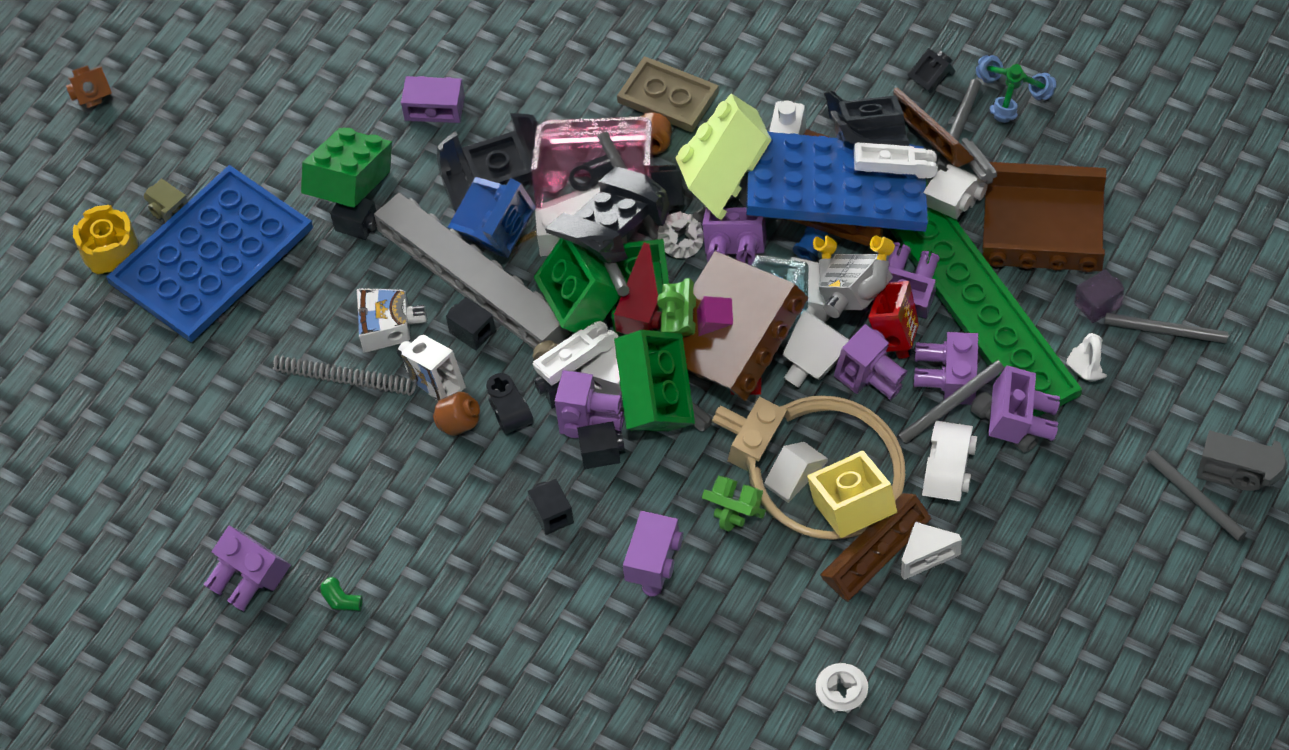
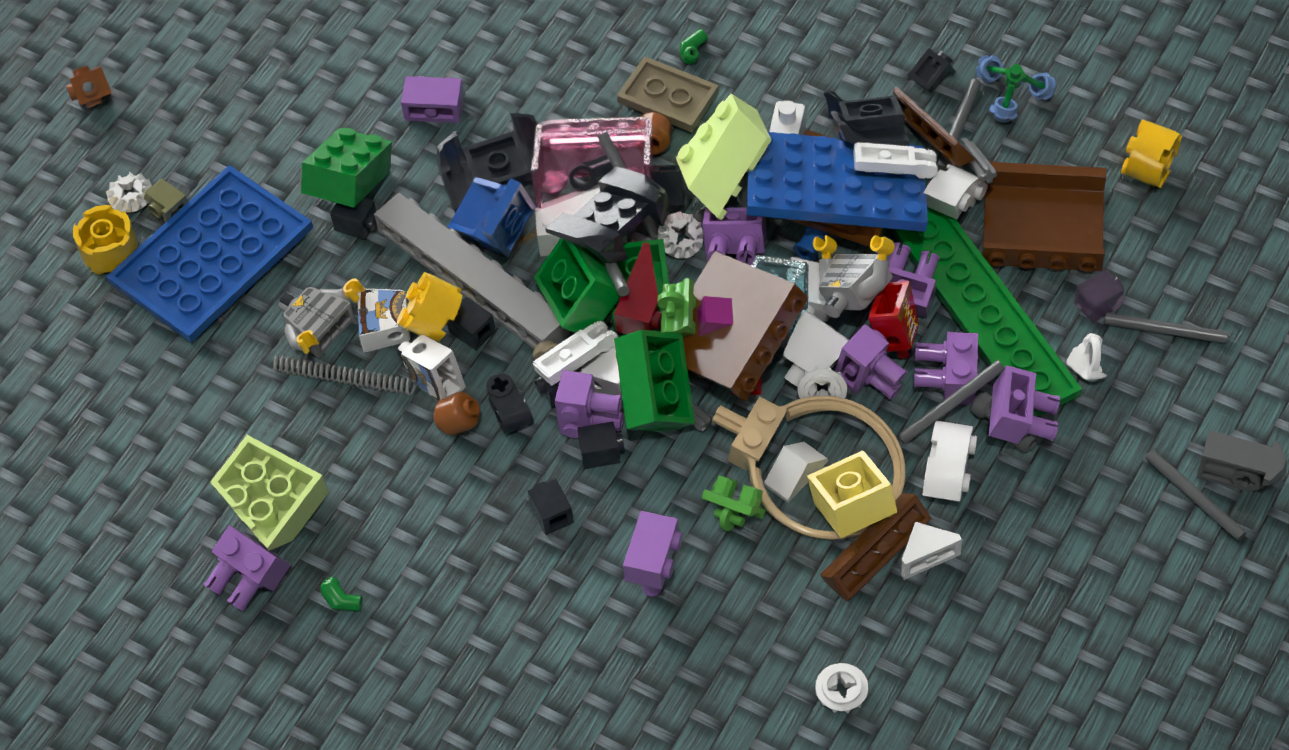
none -> white gear [106,172,152,213]
none -> yellowish green wedge [210,435,329,551]
none -> torso [278,279,365,358]
none -> yellow brick [397,272,463,342]
none -> green arm [680,29,708,64]
none -> white gear [798,366,847,399]
none -> yellow brick [1121,119,1182,188]

